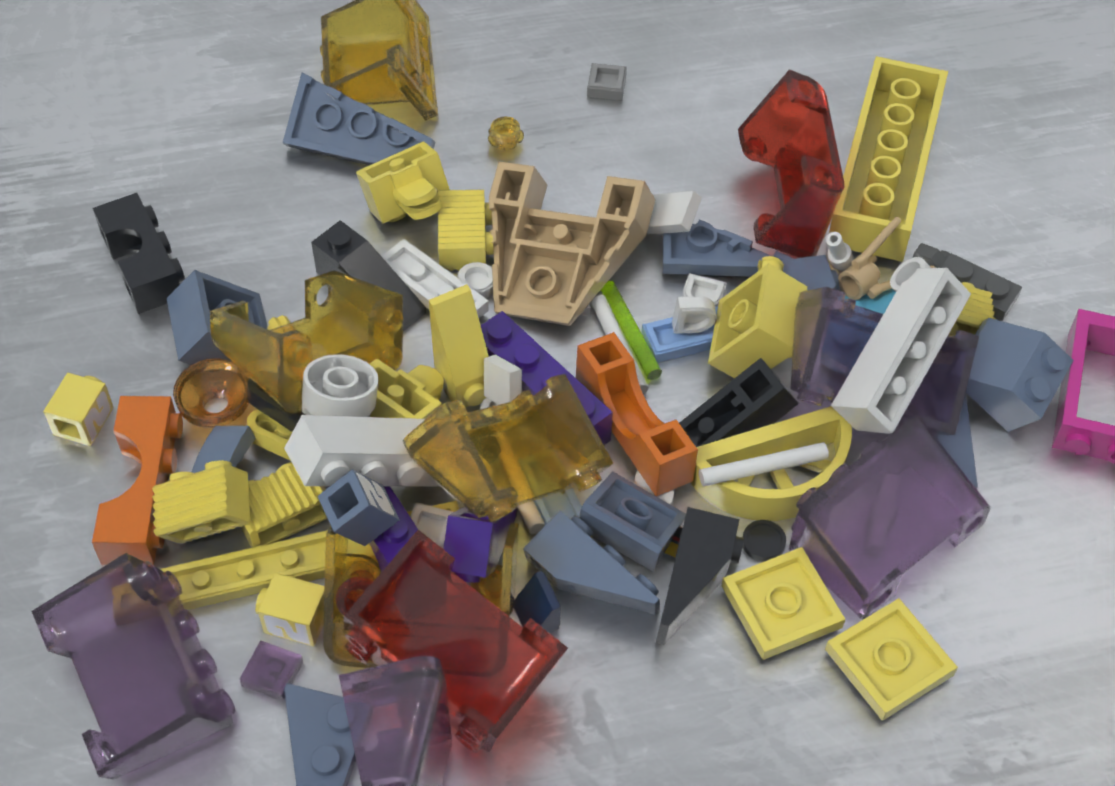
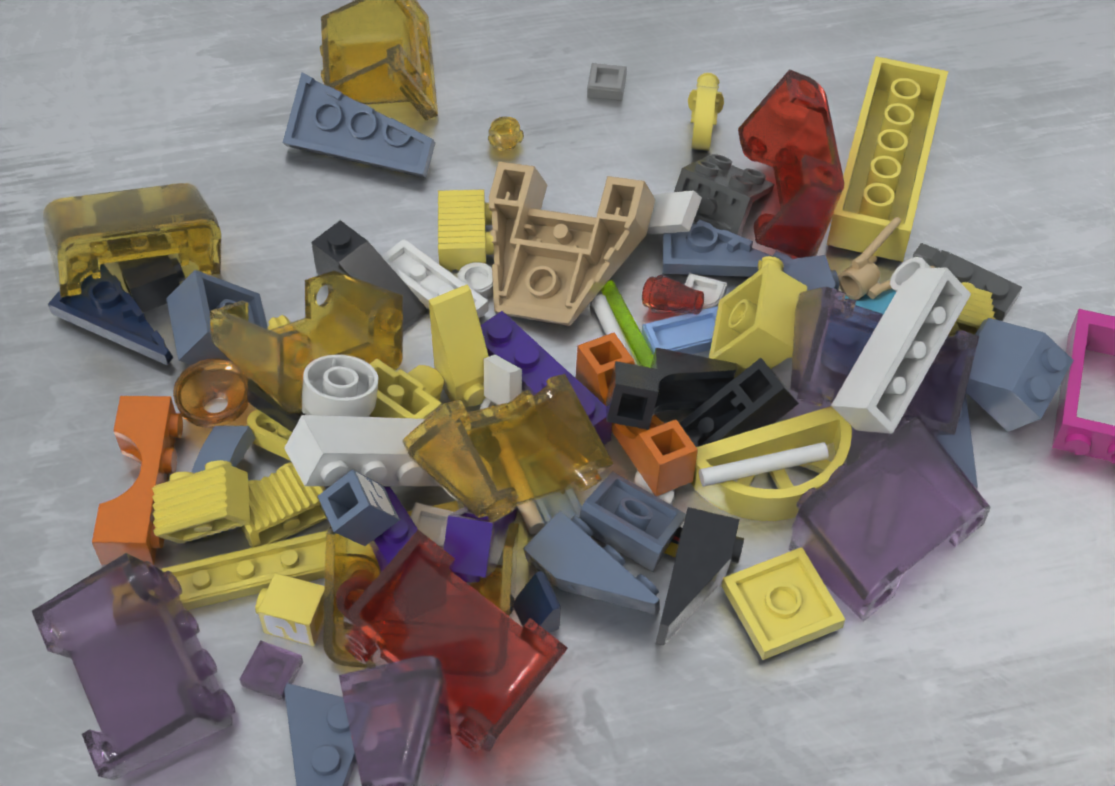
light yellow brick [43,372,114,446] -> none
light yellow brick [356,141,450,224] -> none
white tile [672,296,717,334] -> none
black piece [742,520,786,562] -> none
light yellow plate [825,598,958,721] -> none
white bar [826,232,854,275] -> none
none -> clear yellow windscreen [43,183,221,297]
none -> dark blue wing [48,252,173,365]
none -> black arch [606,348,737,430]
none -> clear red cone [642,274,704,315]
none -> dark grey bracket [674,154,775,236]
none -> light yellow pin [688,73,724,151]

